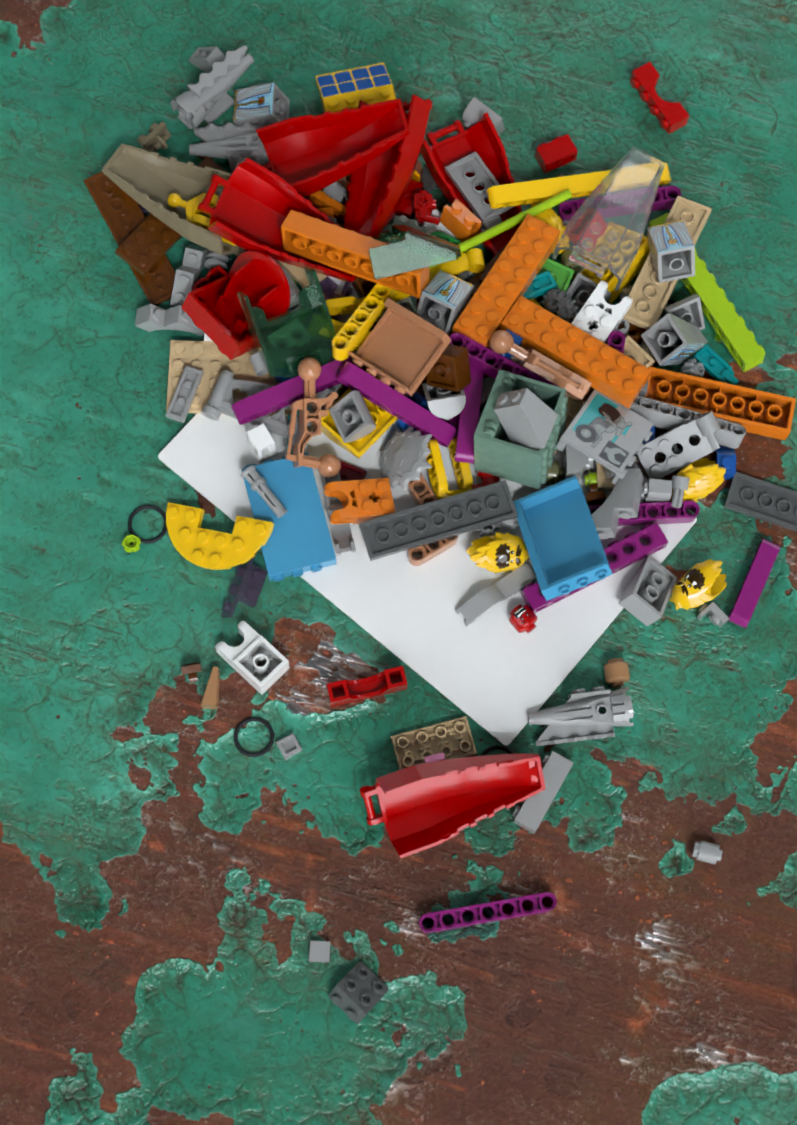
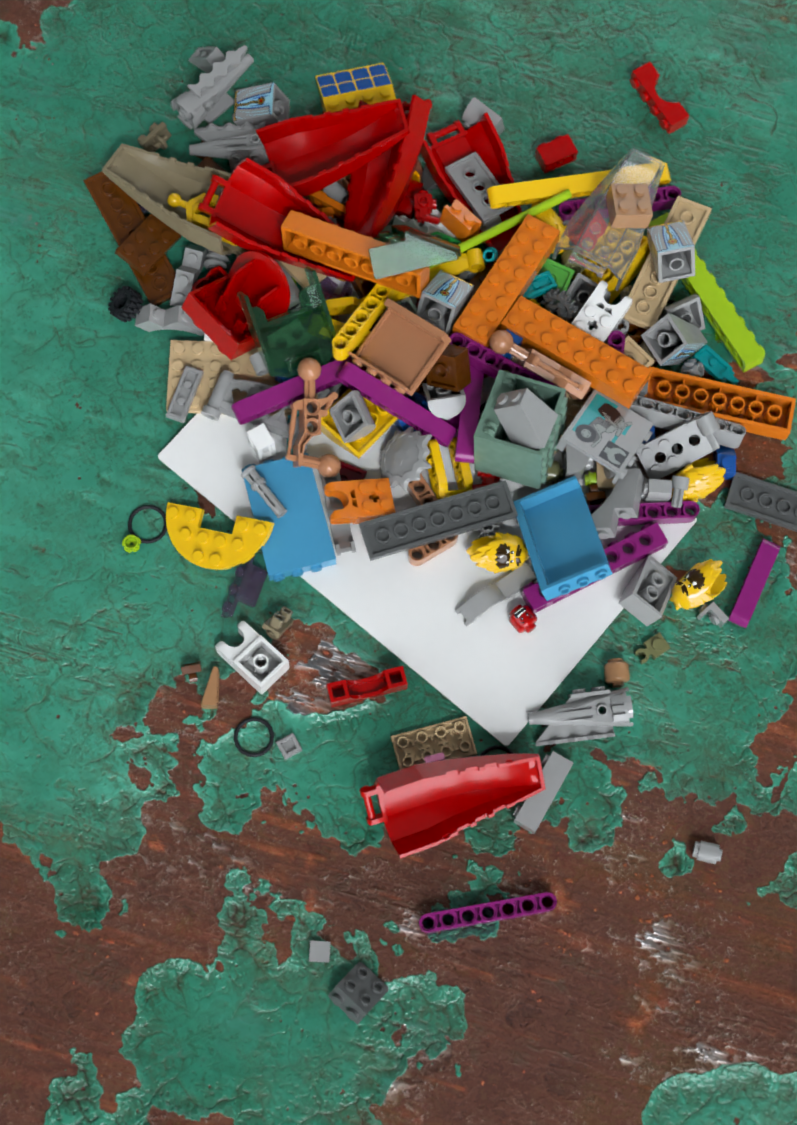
none -> black tyre [108,286,143,322]
none -> dark tan hips [262,606,294,639]
none -> teal pin [483,247,498,262]
none -> medium nougat brick [606,184,653,228]
none -> olive plate [634,632,671,664]

